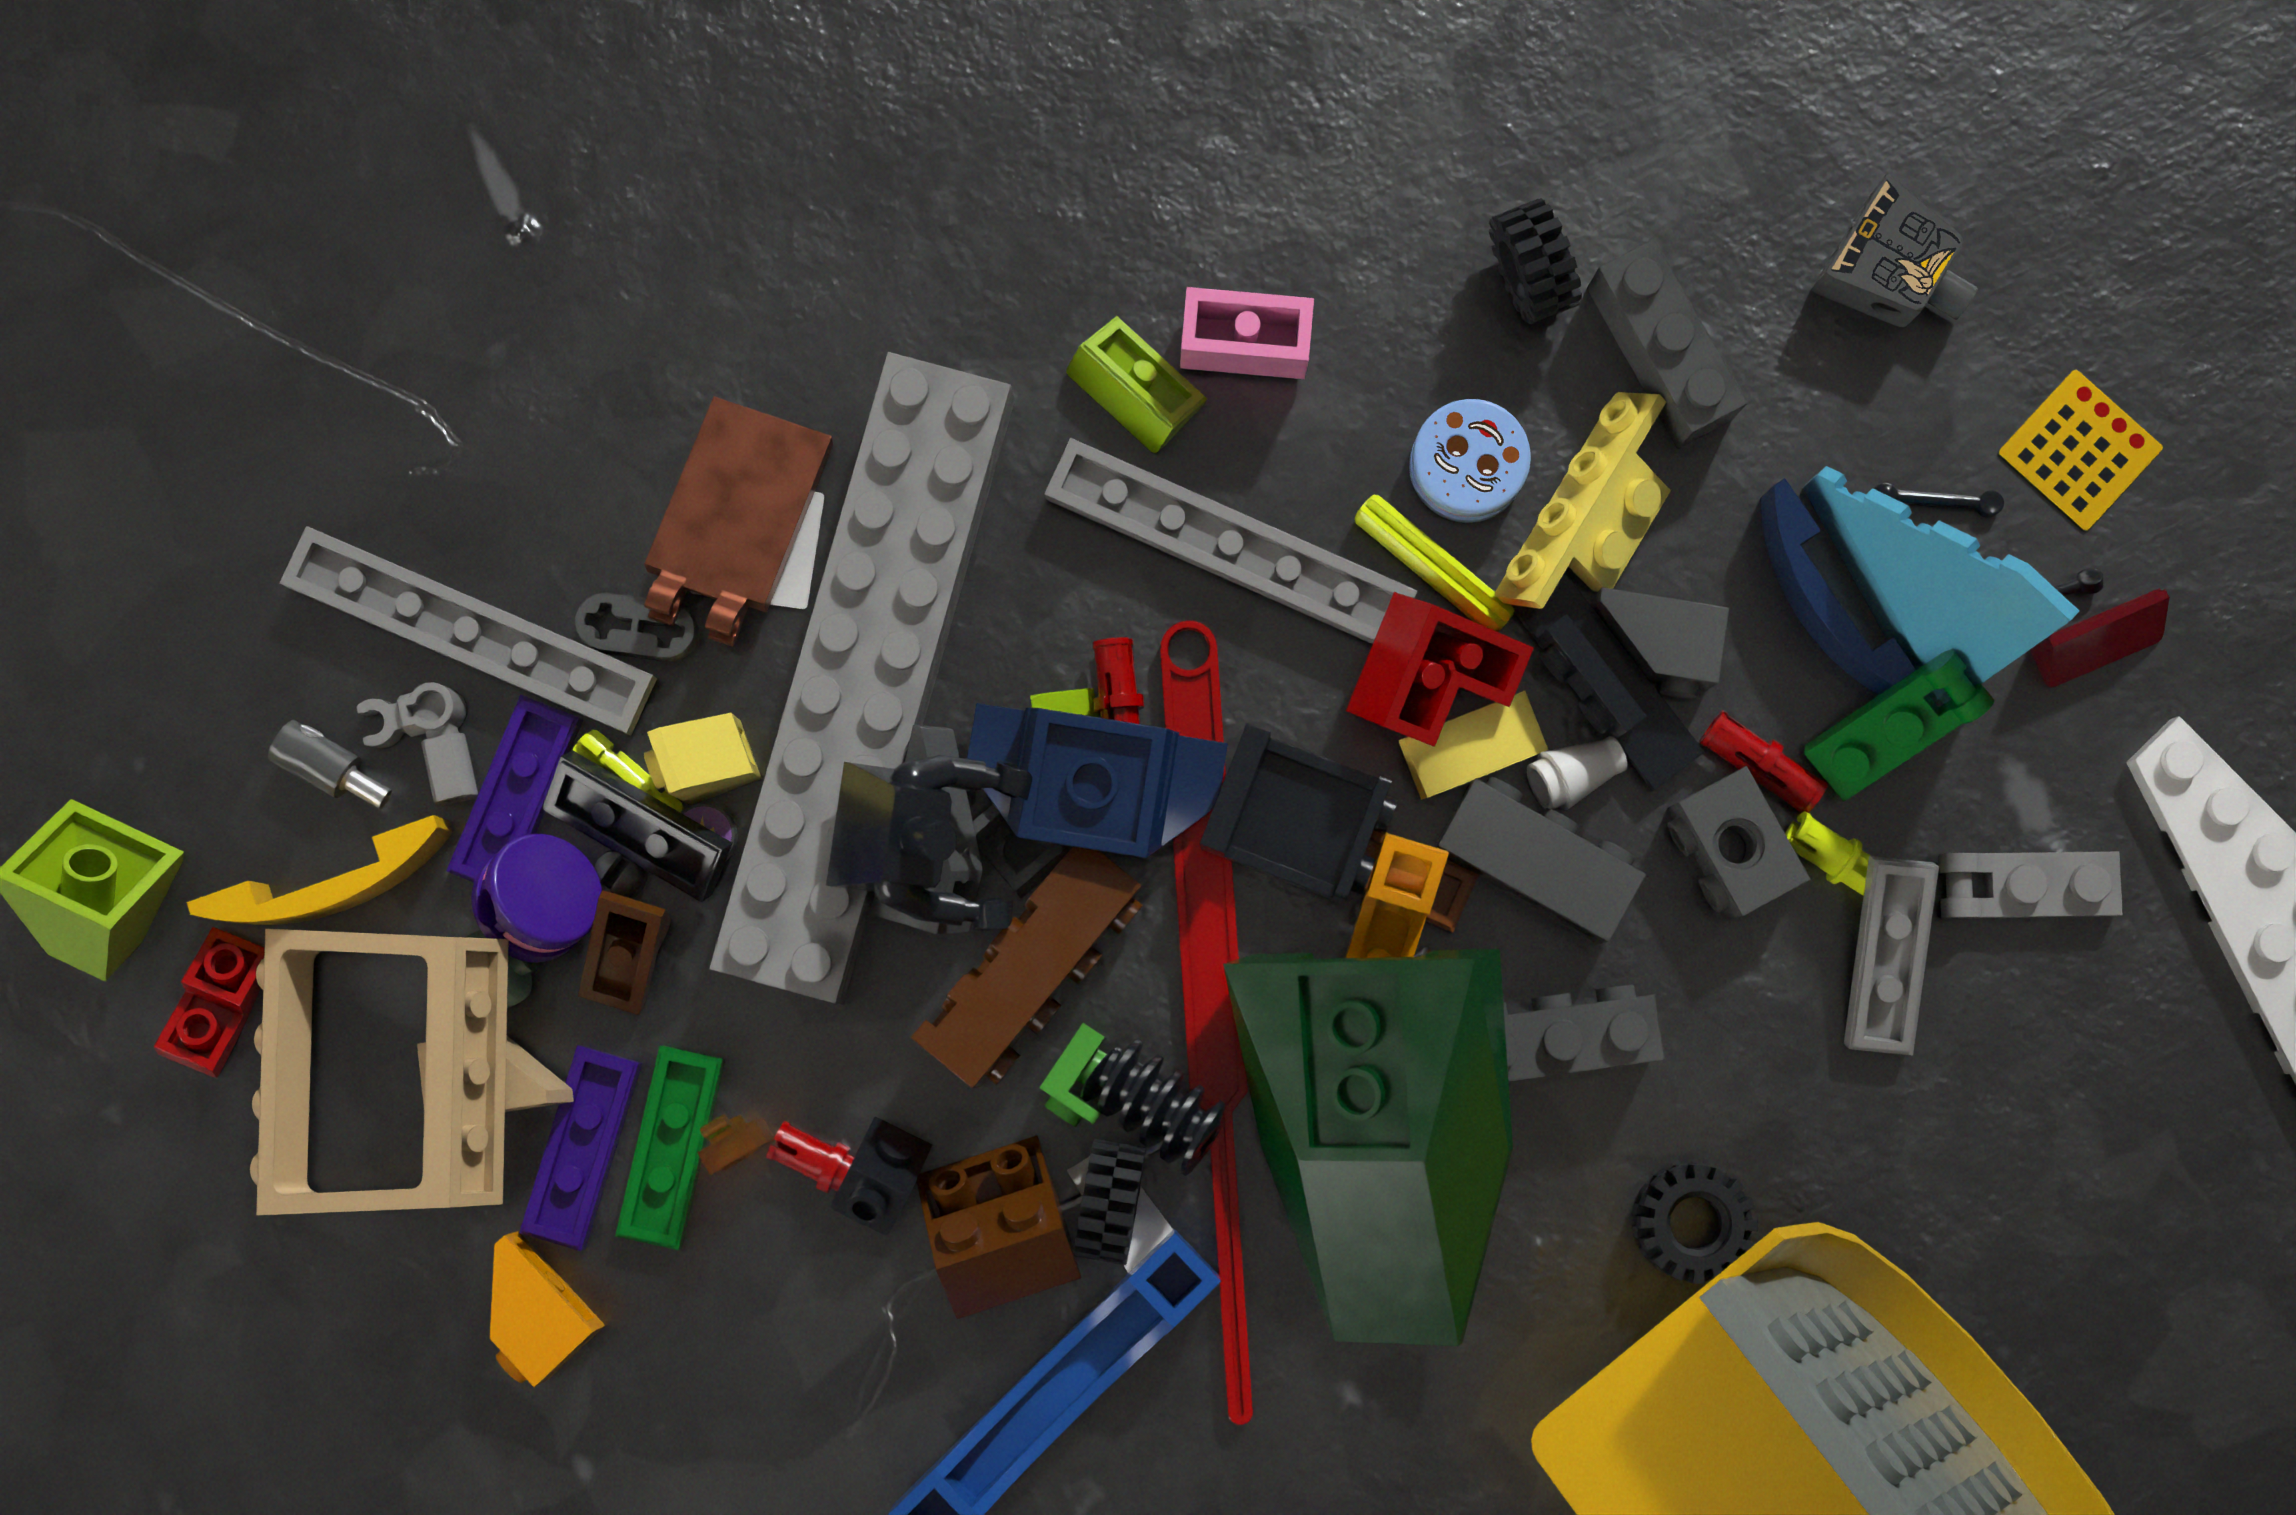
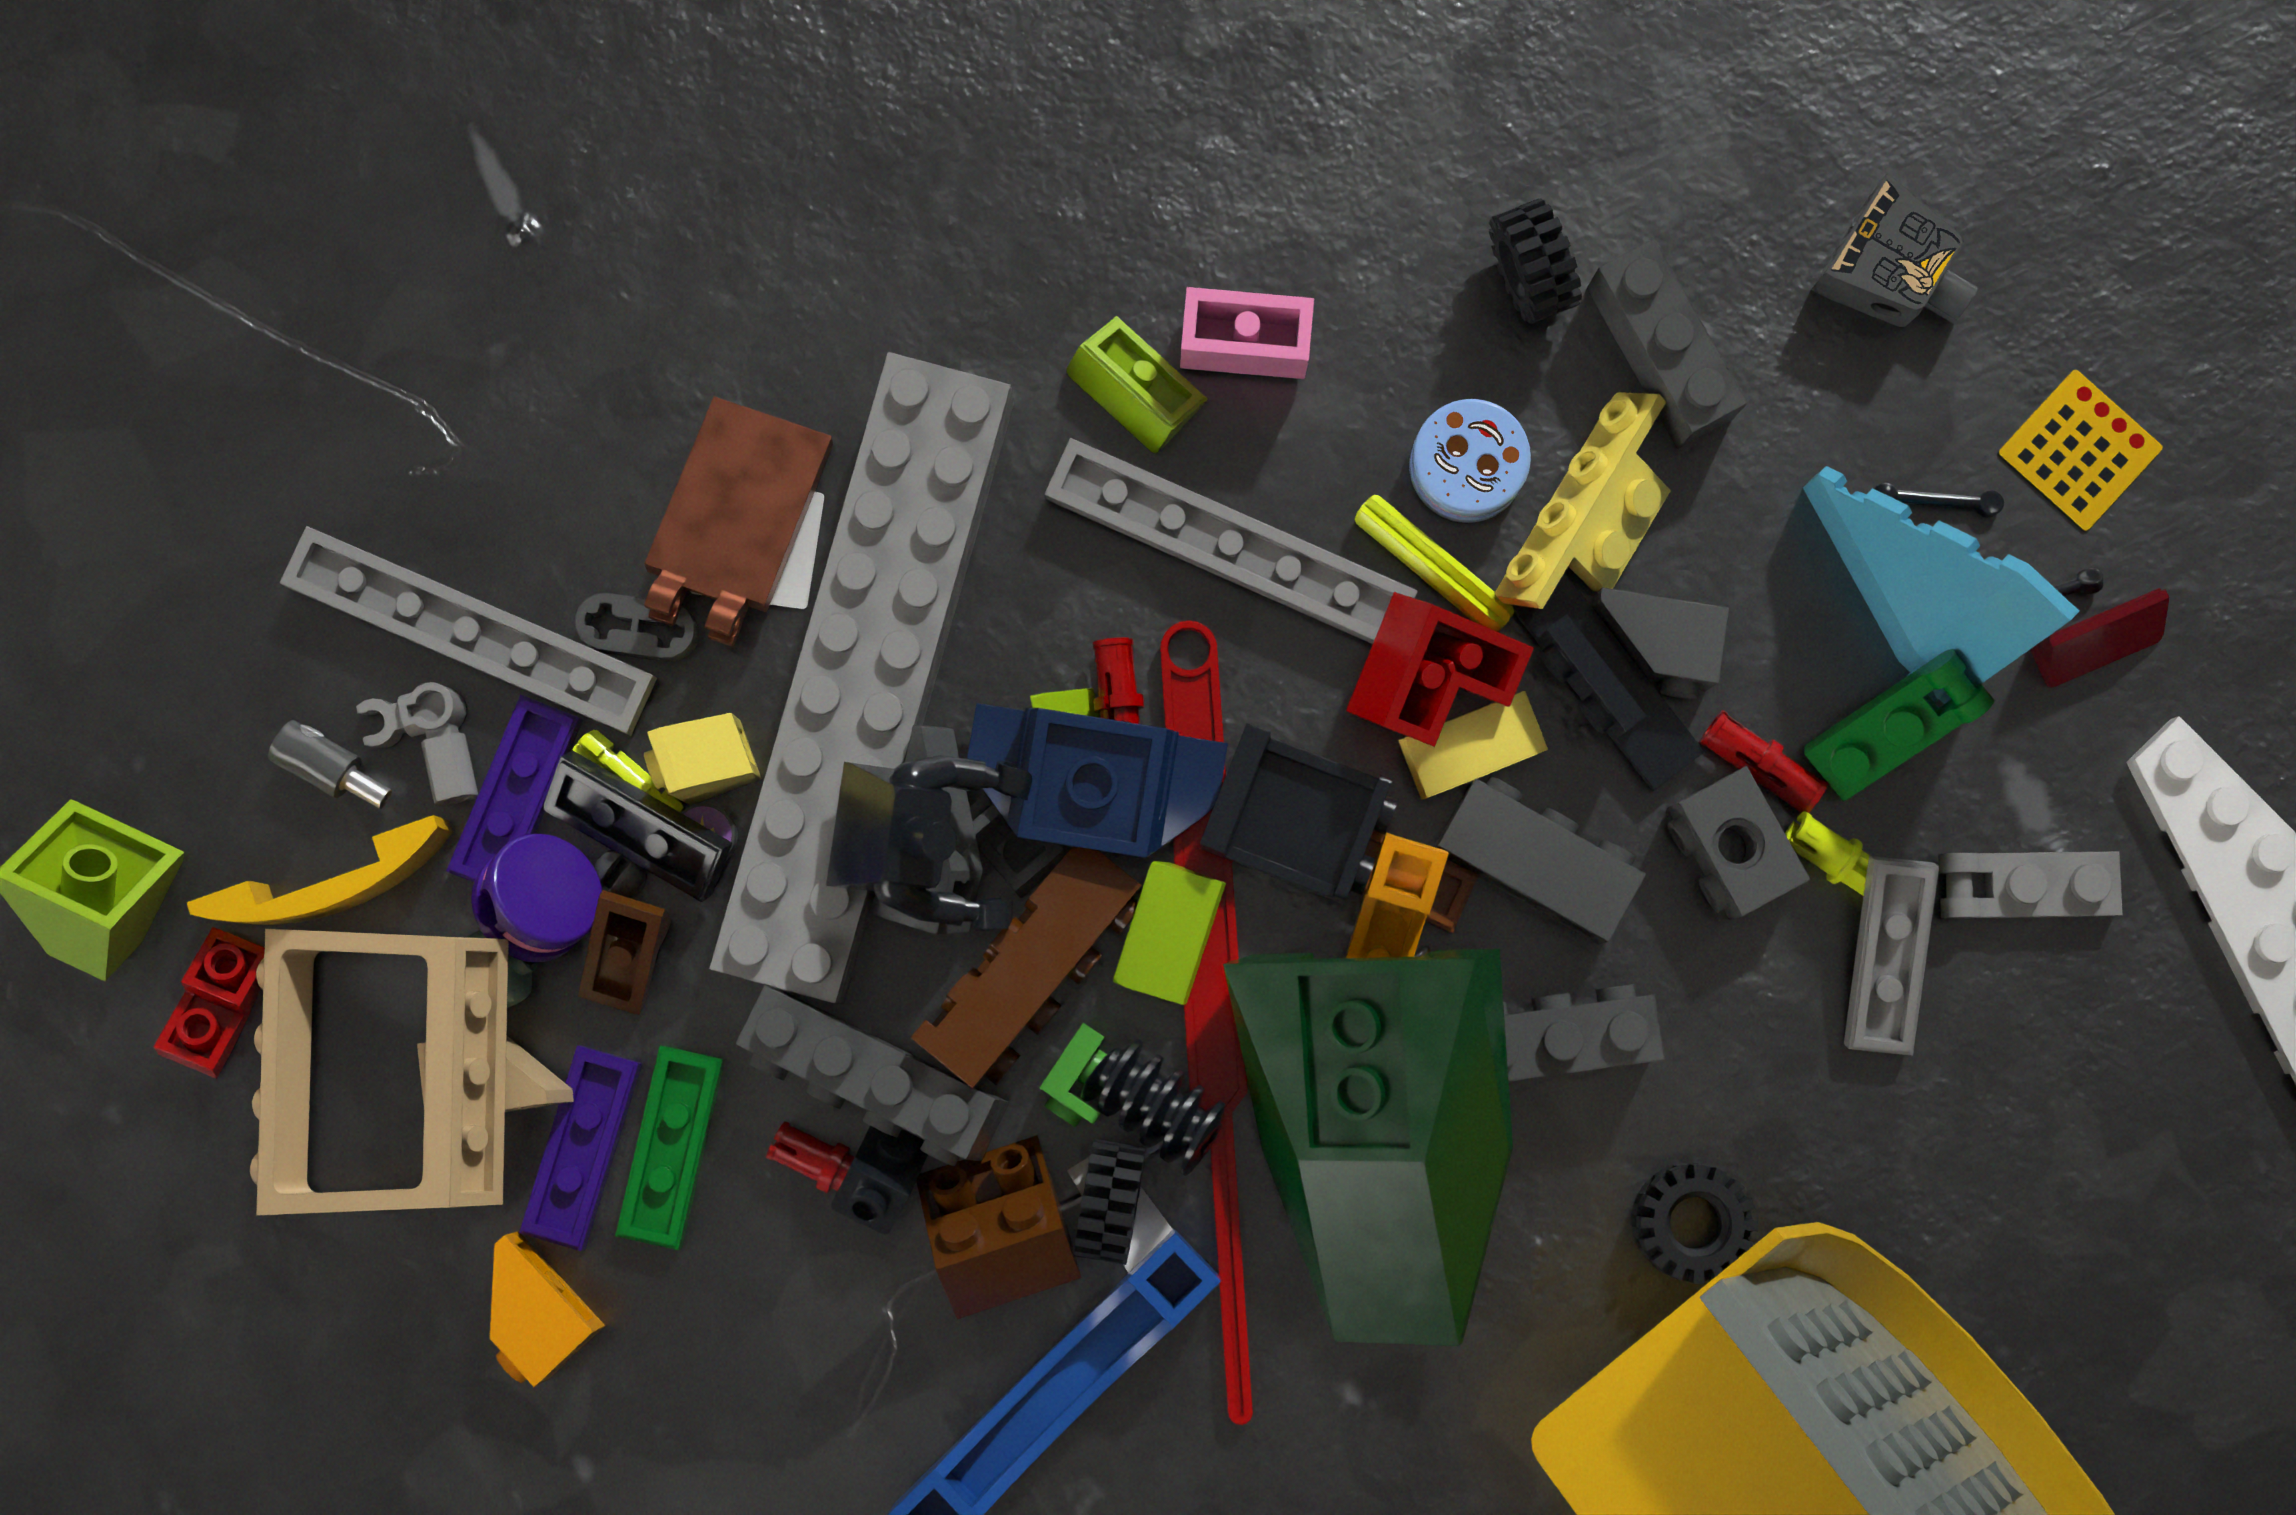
clear orange plate [697,1114,775,1175] -> none
white cone [1527,736,1627,811] -> none
dark blue slope [1760,478,1916,695] -> none
none -> dark grey brick [736,985,1009,1166]
none -> lime slope [1113,861,1226,1005]

